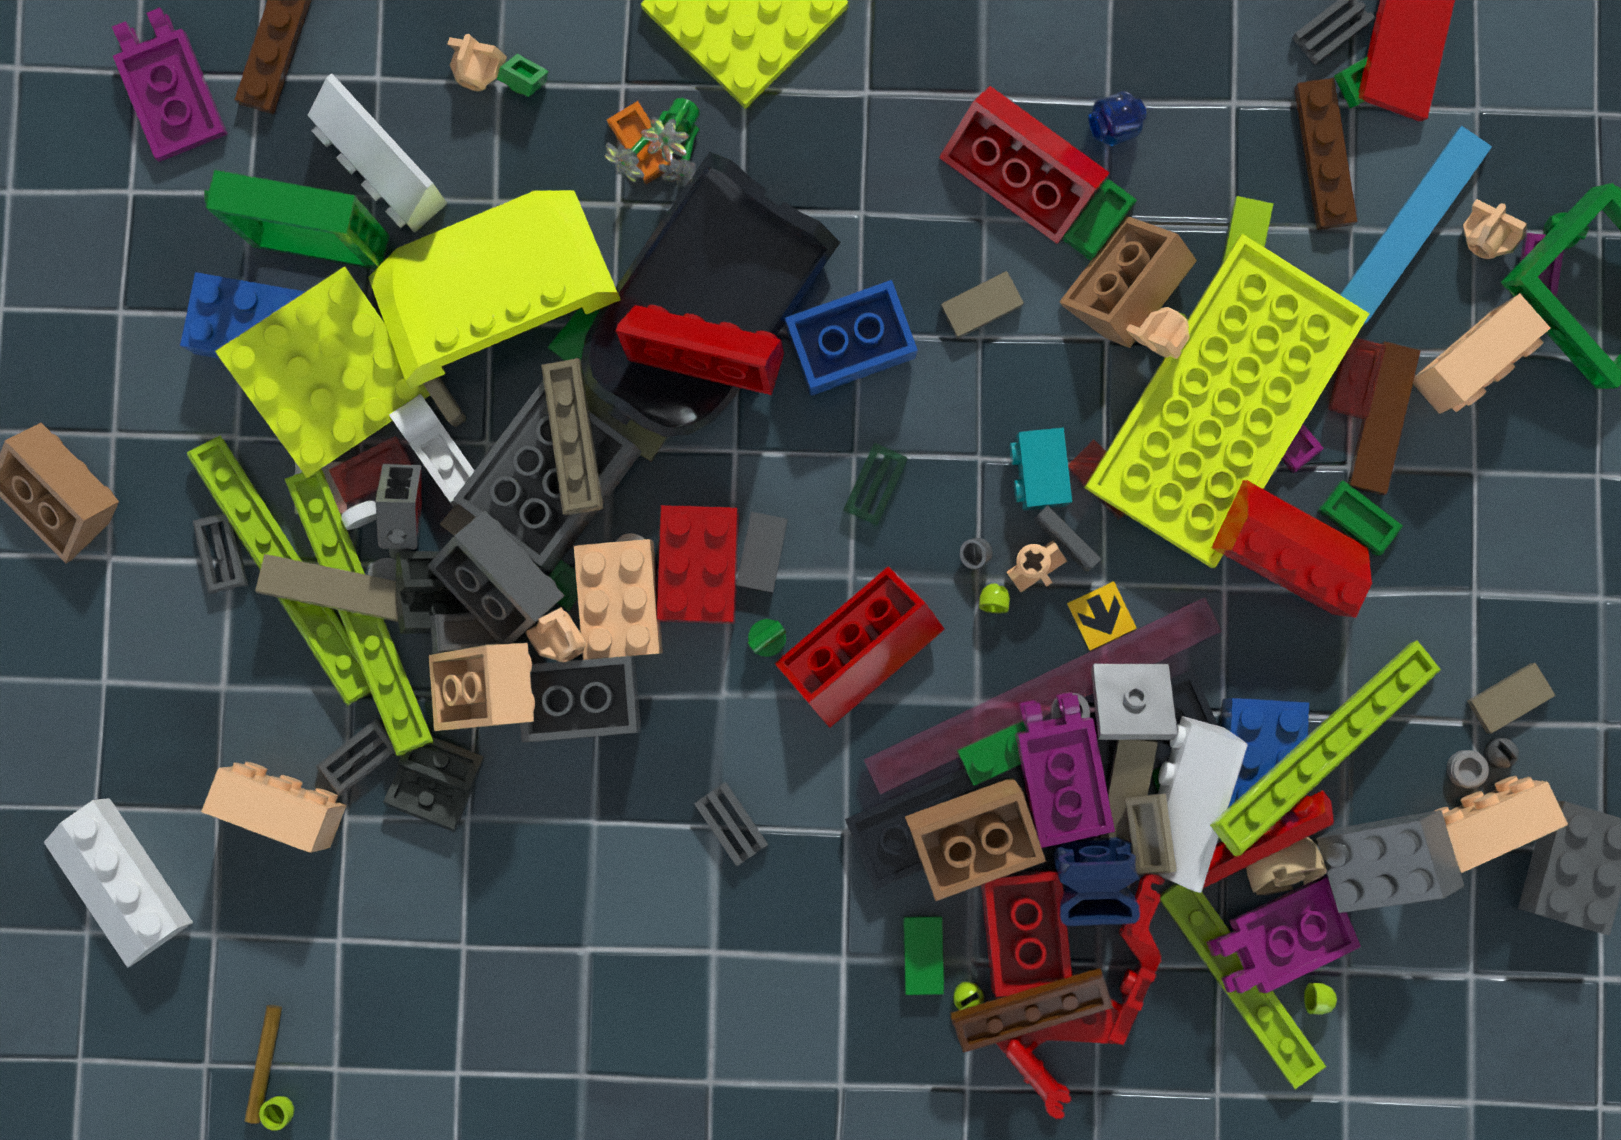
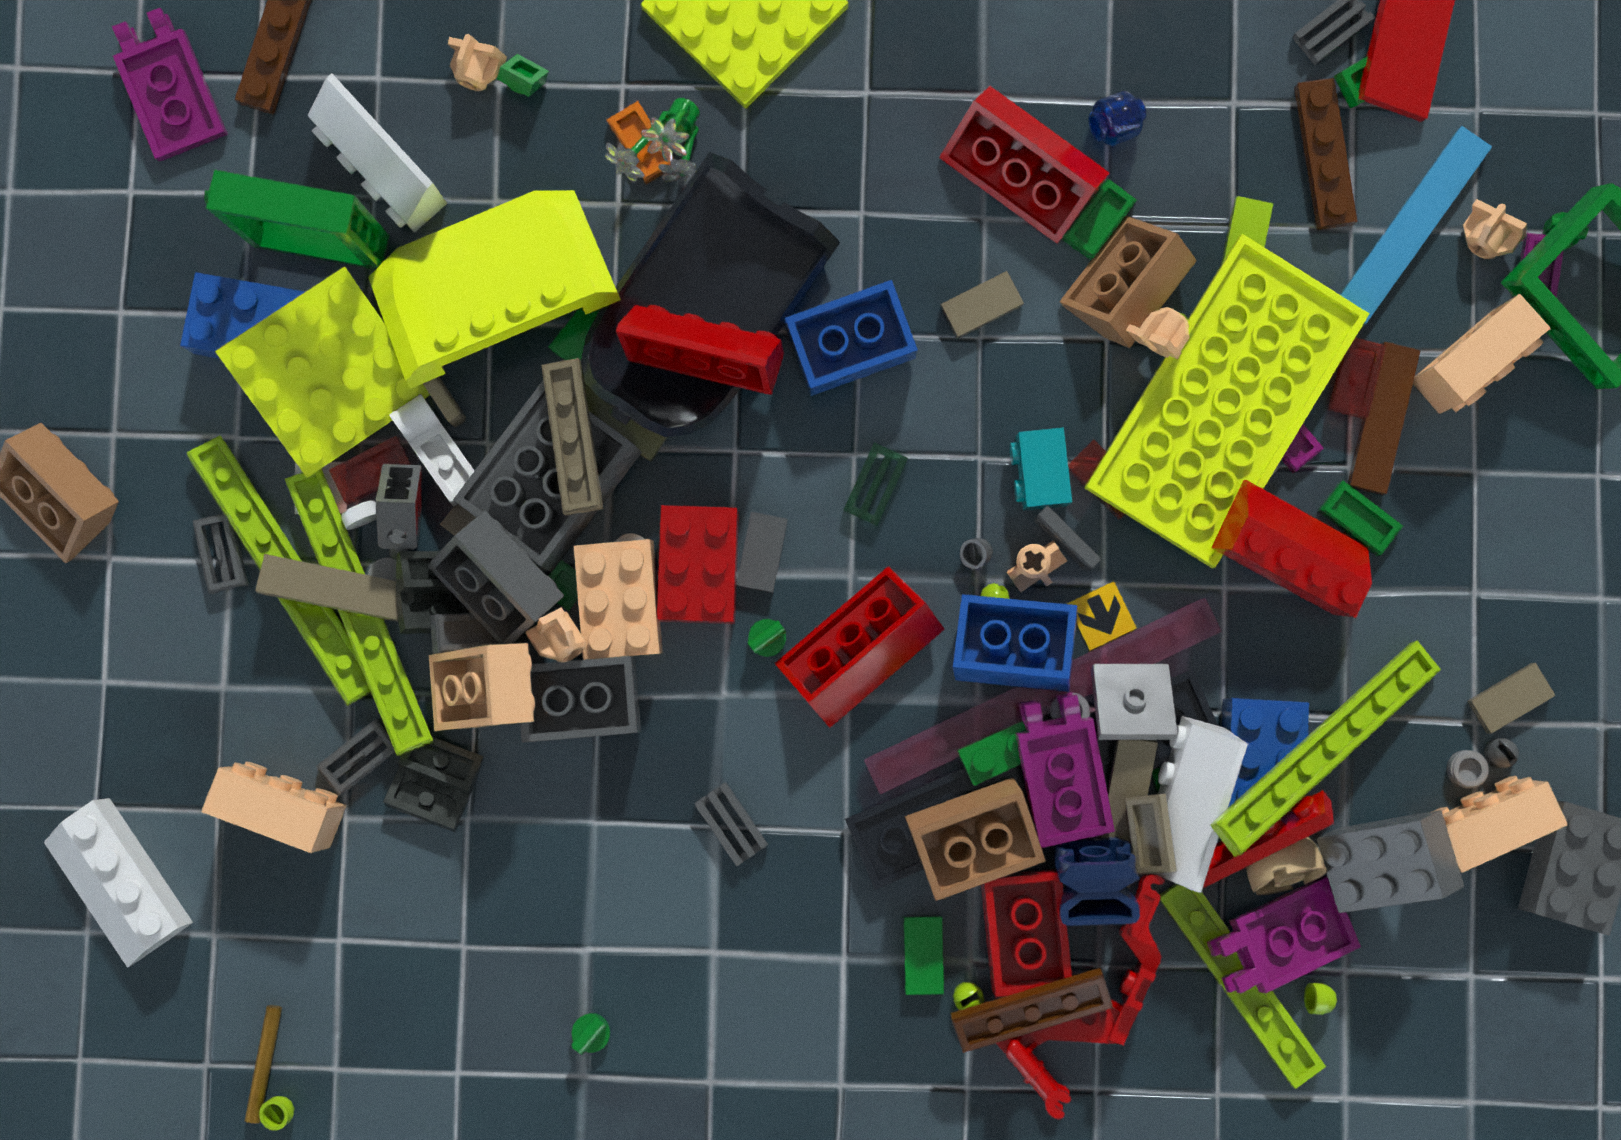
none -> green plate [571,1013,610,1055]
none -> blue brick [953,594,1077,692]

